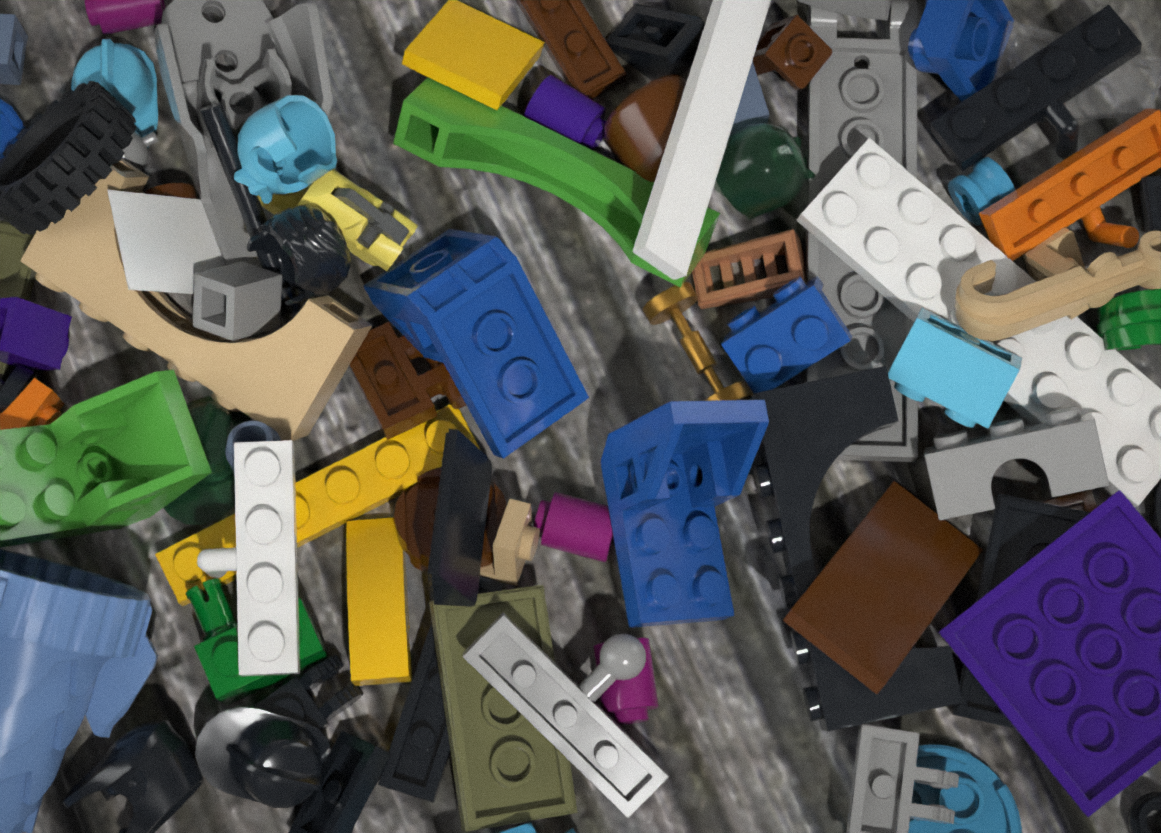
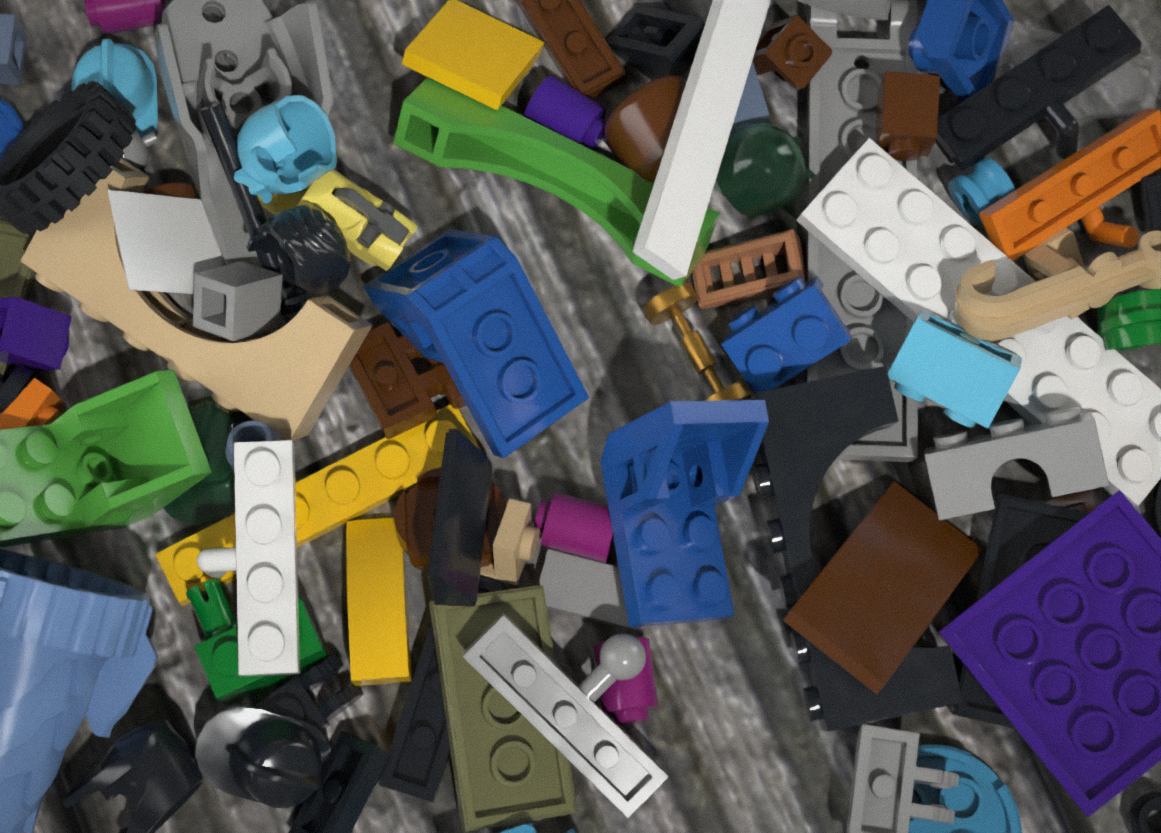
none -> light grey tile [538,549,643,634]
none -> reddish brown brick [875,71,940,161]

